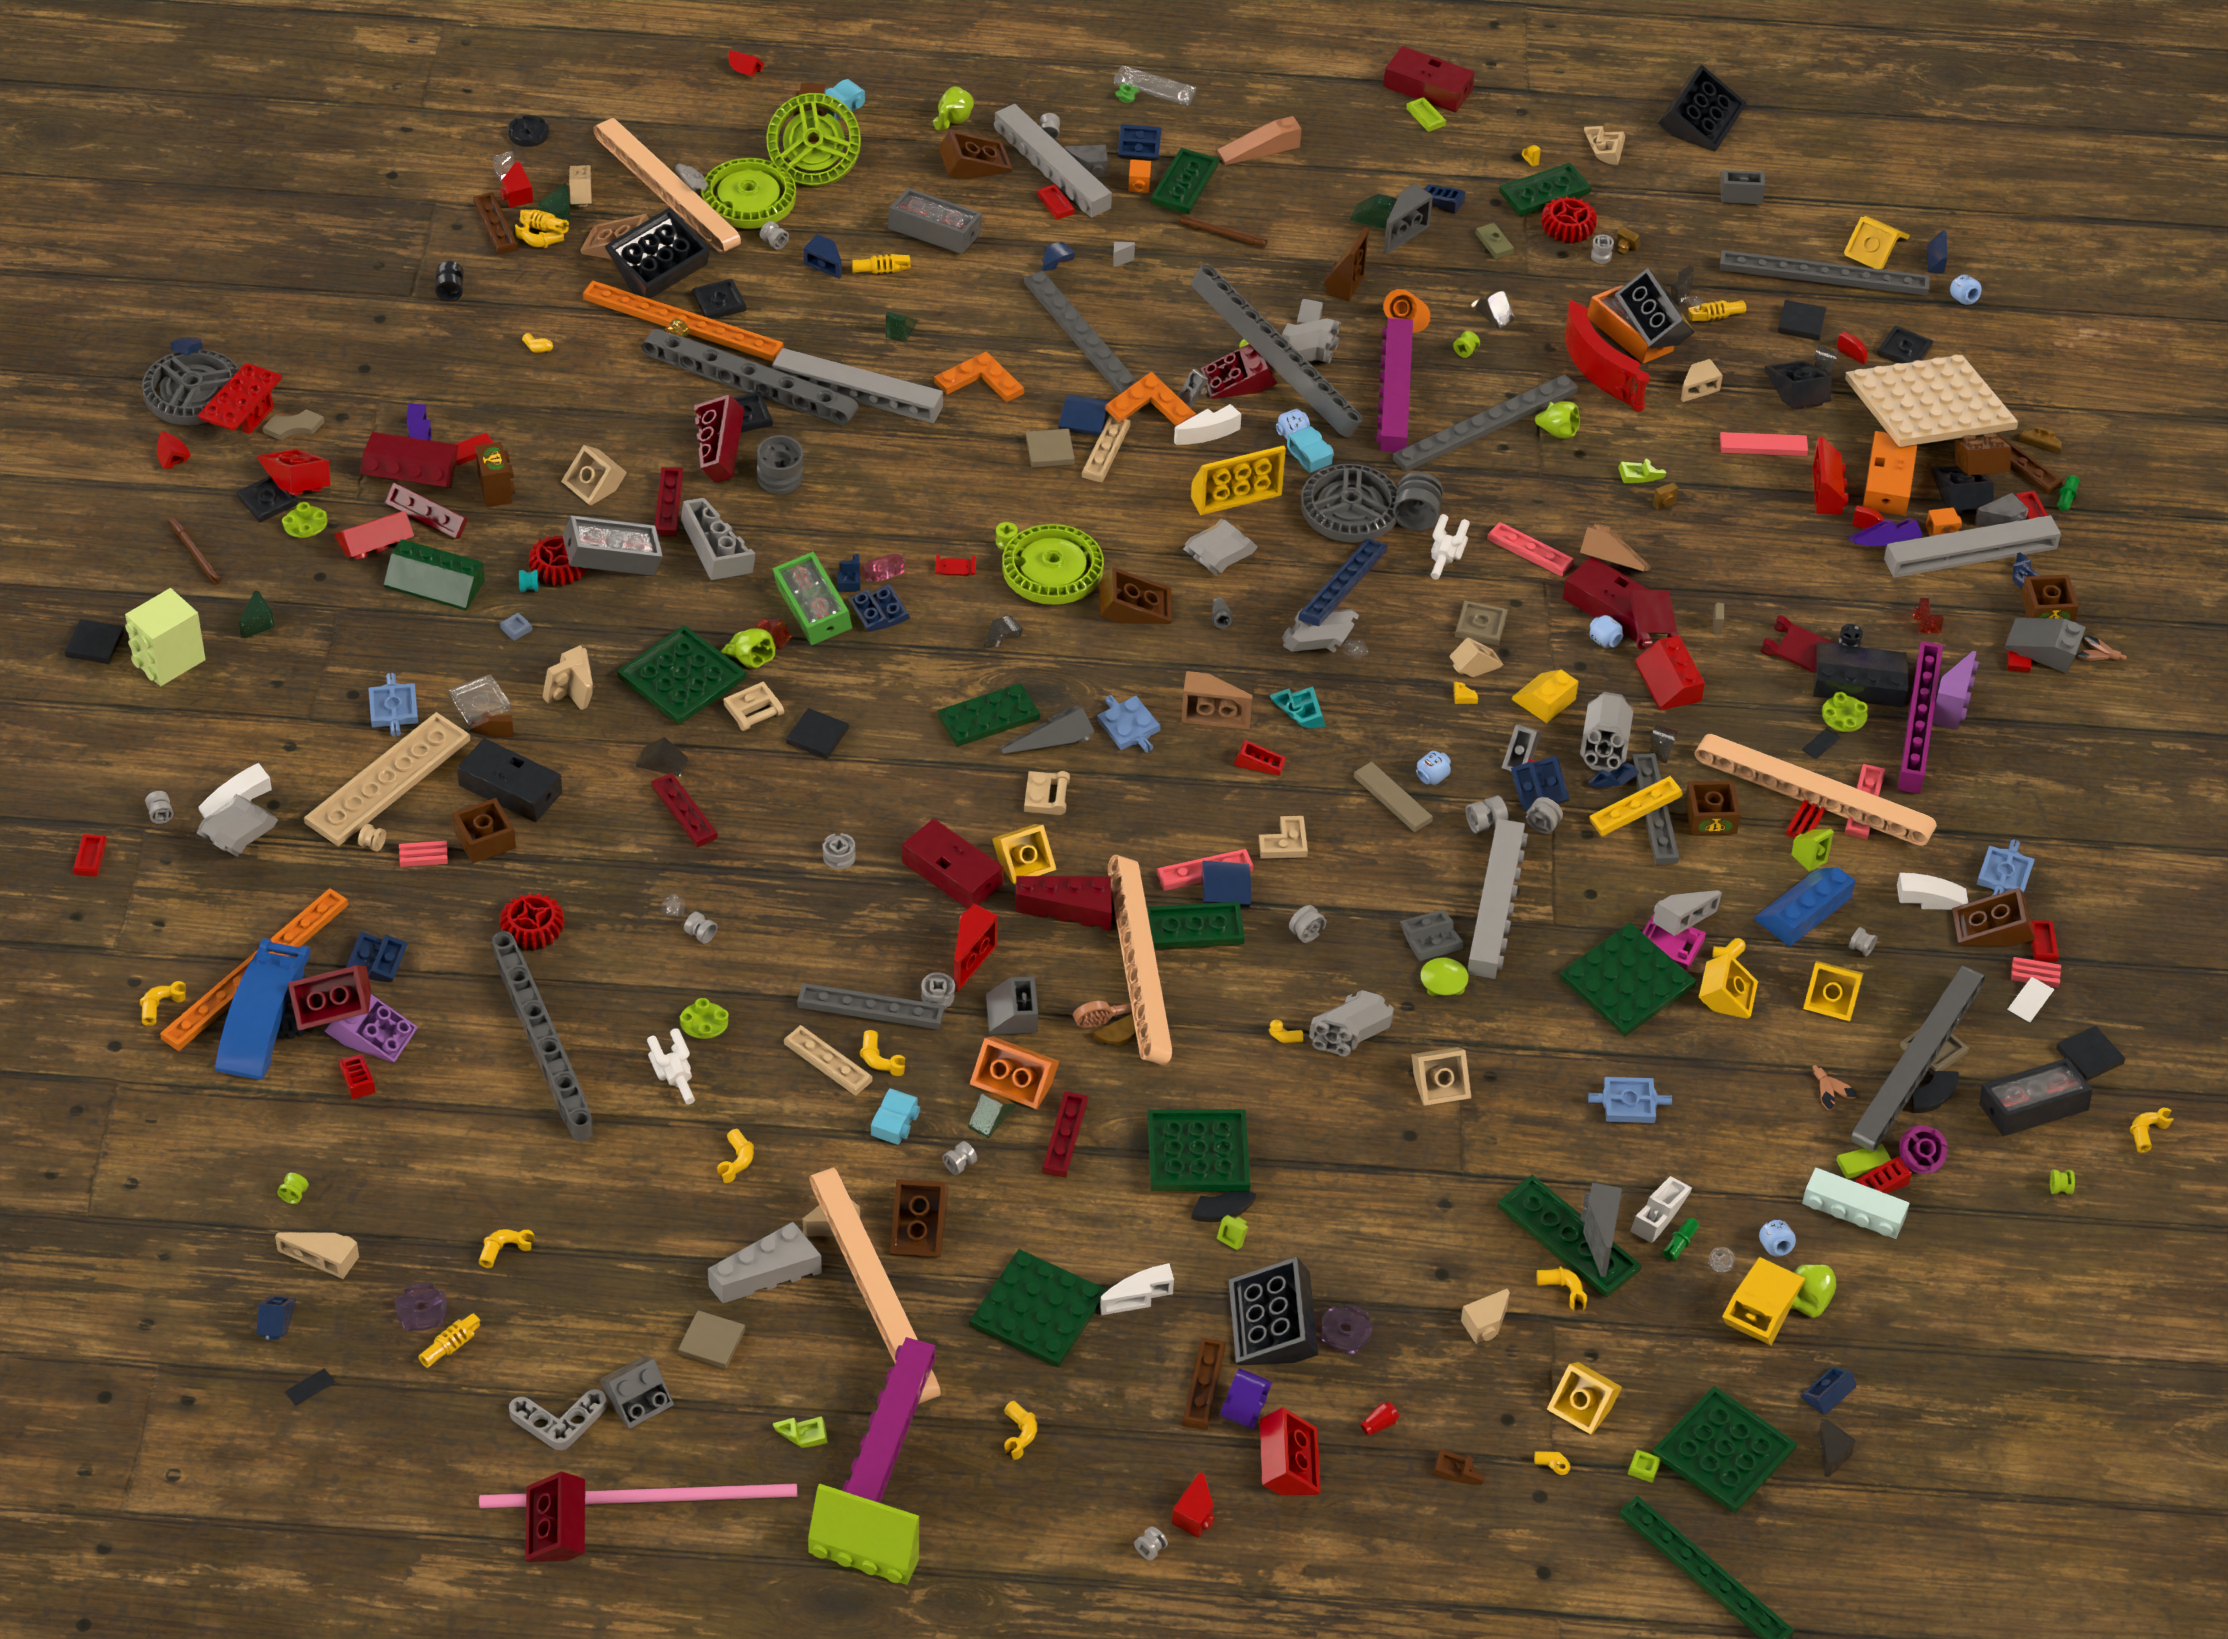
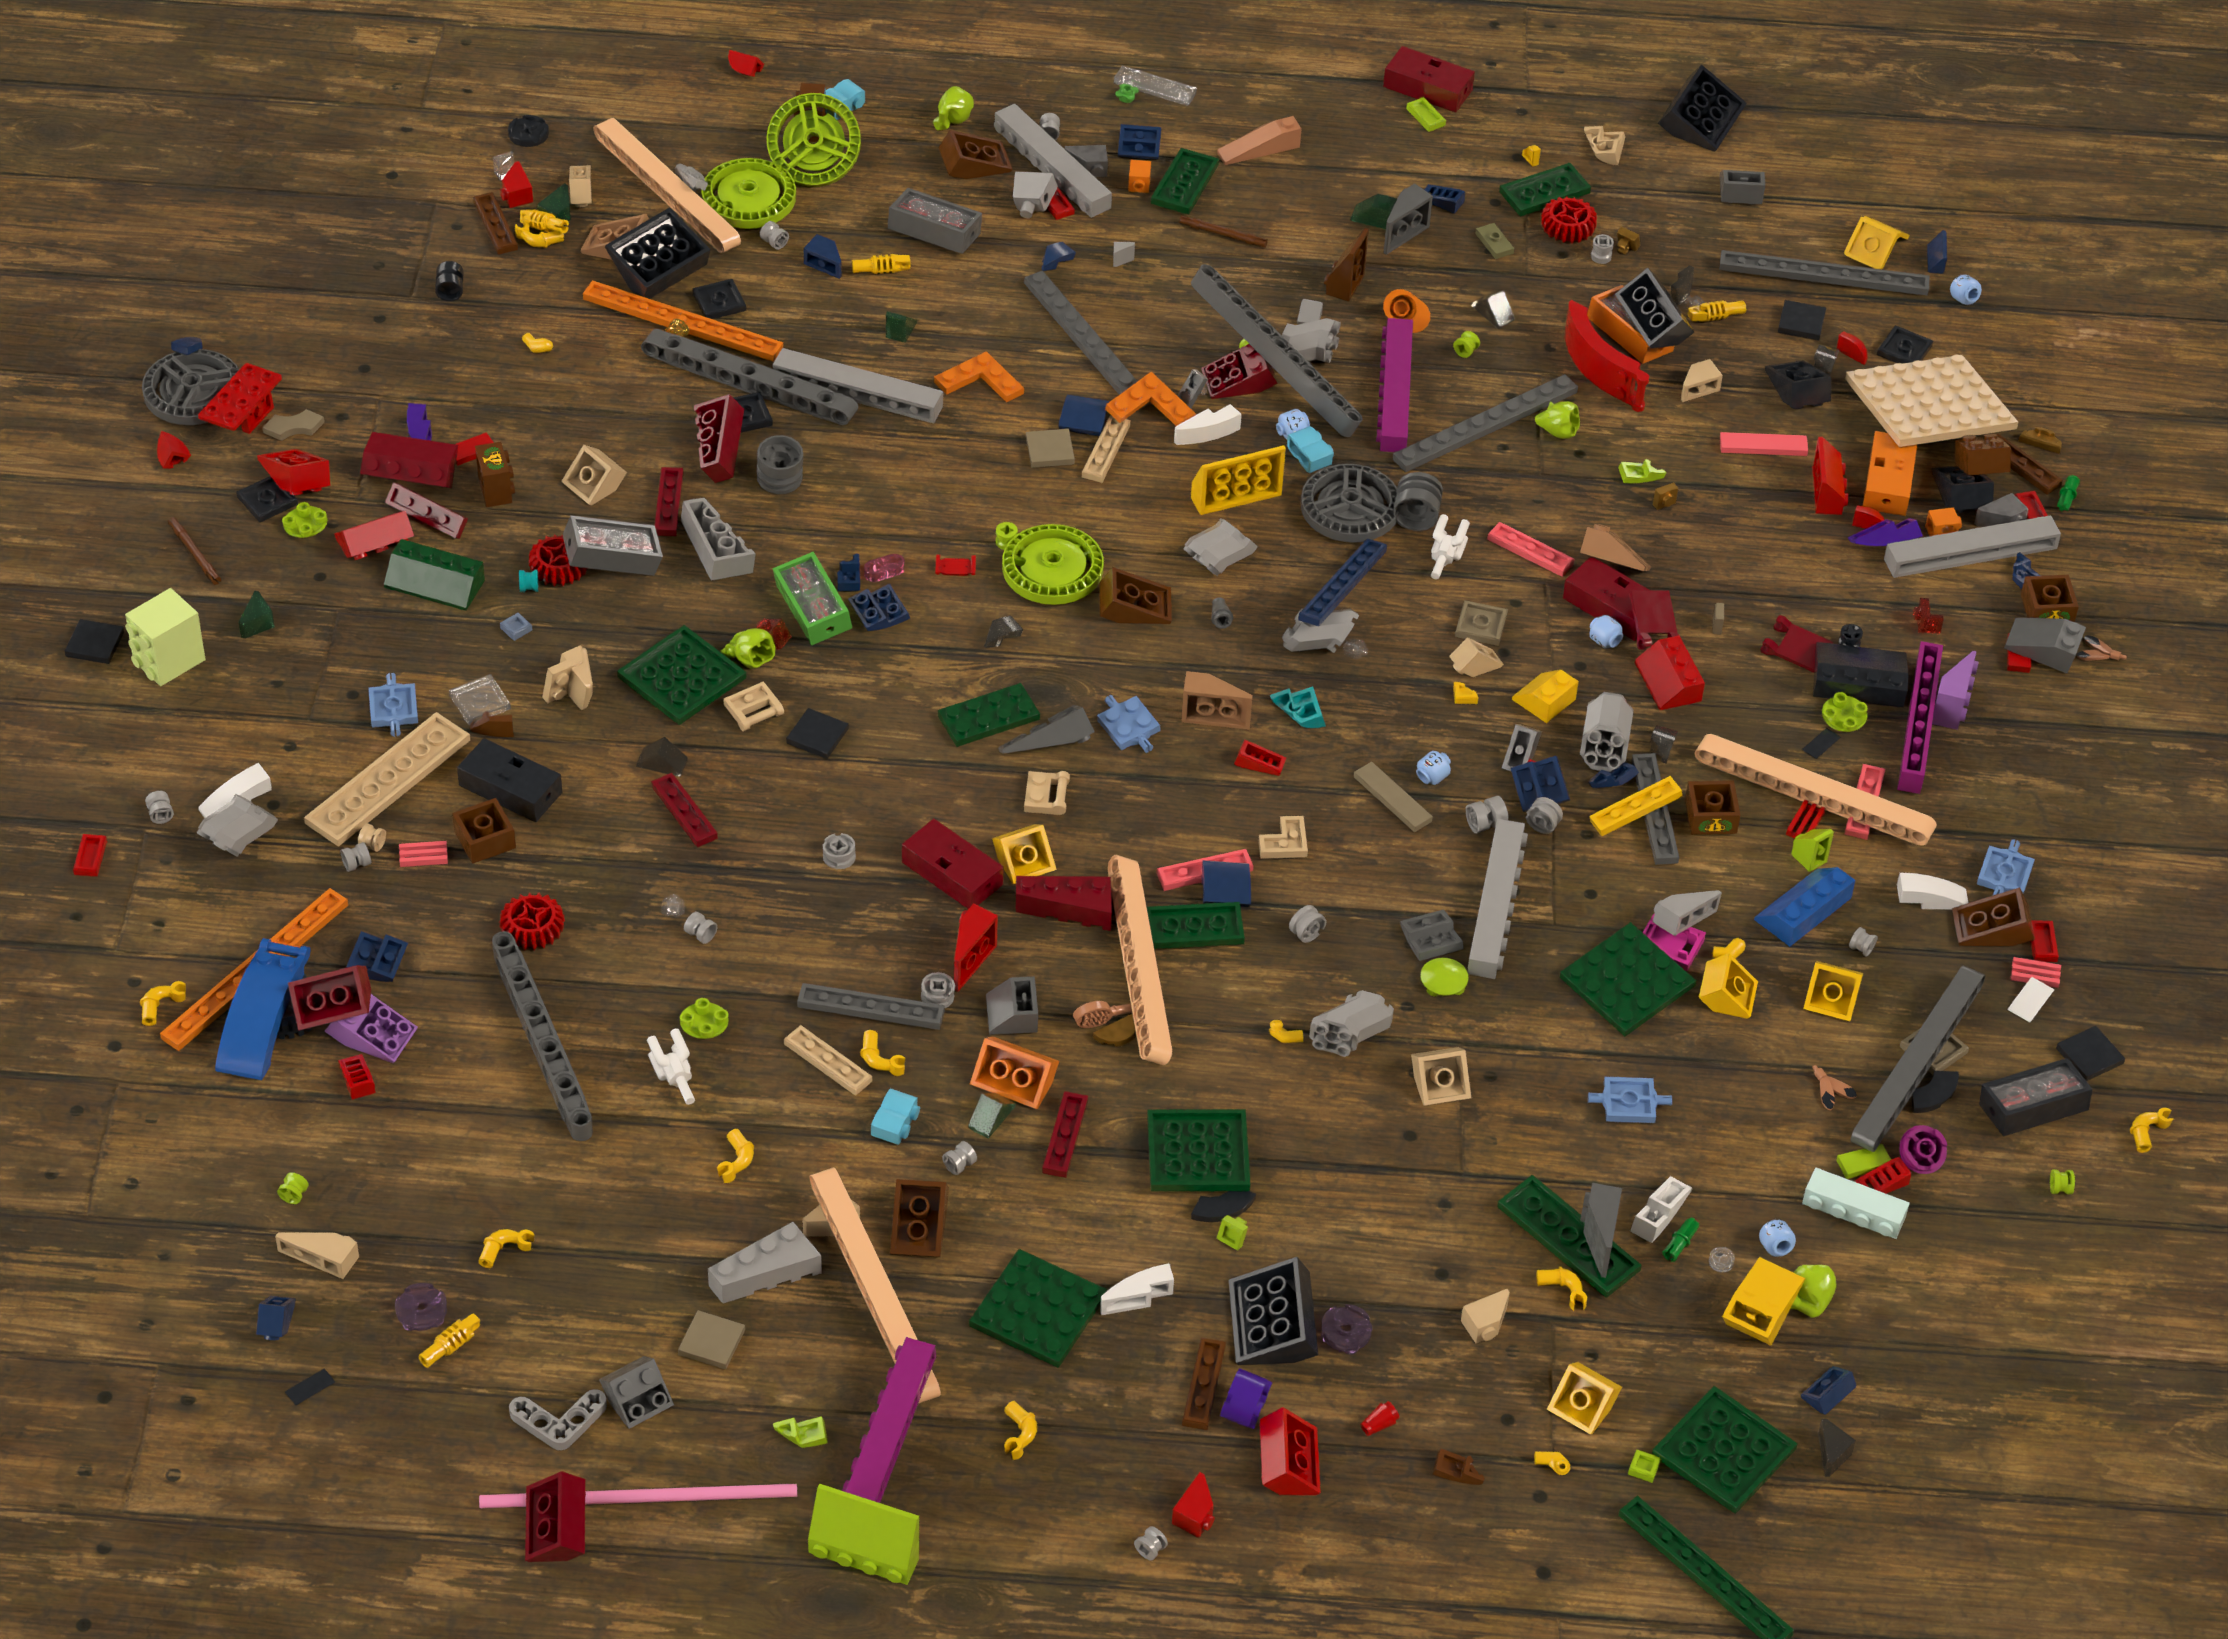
none -> light grey wheel [340,842,371,872]
none -> light grey torso [1013,172,1058,218]

